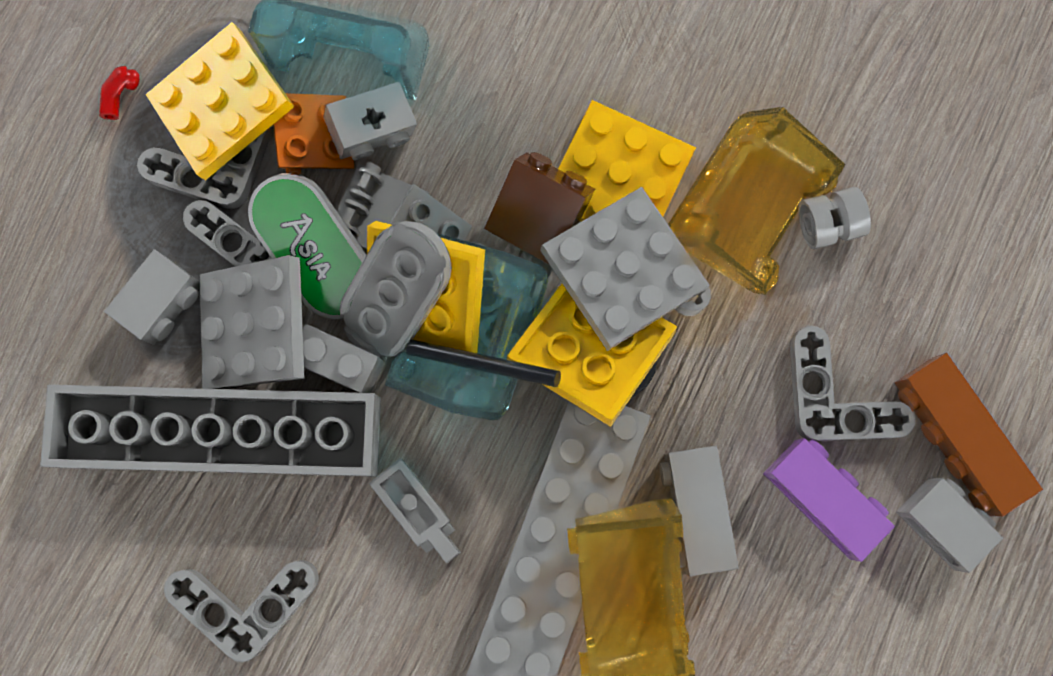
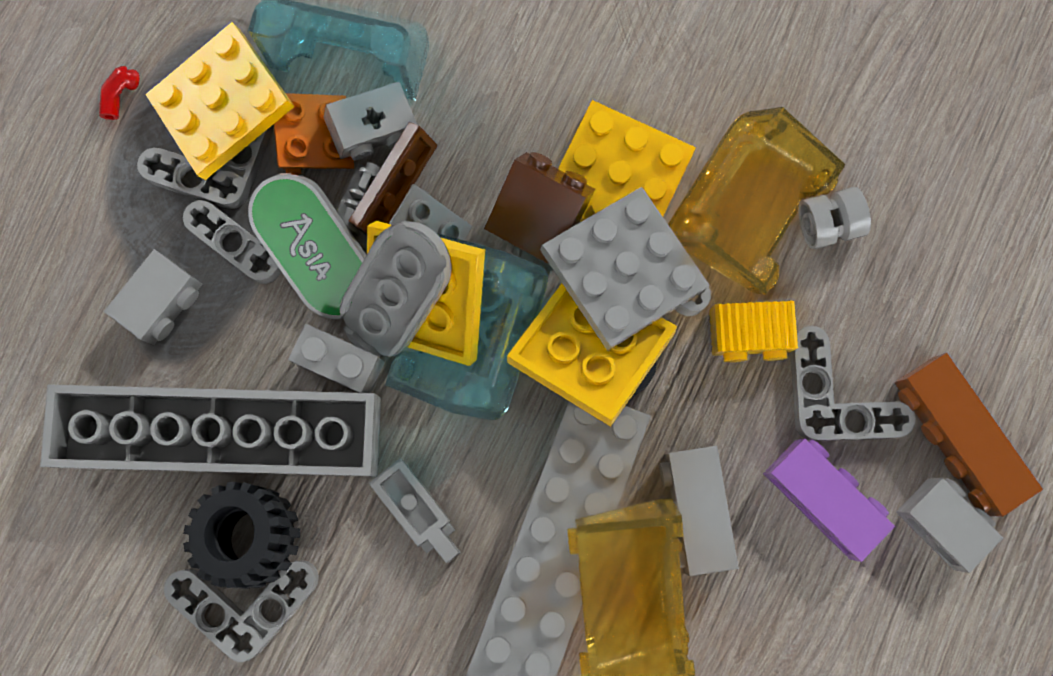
light grey plate [200,255,304,389] -> none
black bar [406,339,561,387] -> none
none -> black tyre [183,482,300,589]
none -> reddish brown tile [348,122,438,236]
none -> yellow brick [709,300,798,362]

